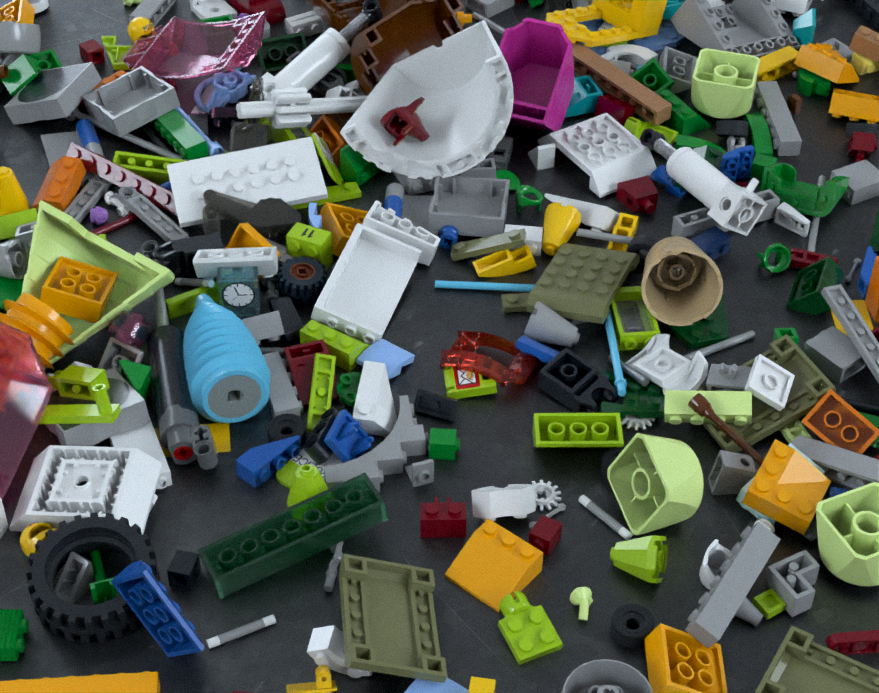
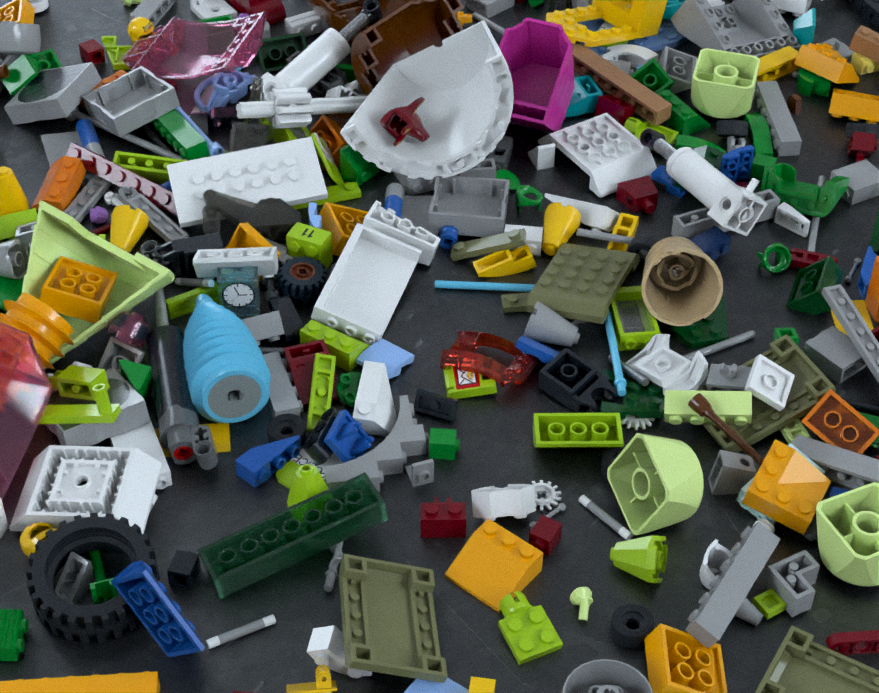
none -> yellow cone [110,205,149,253]

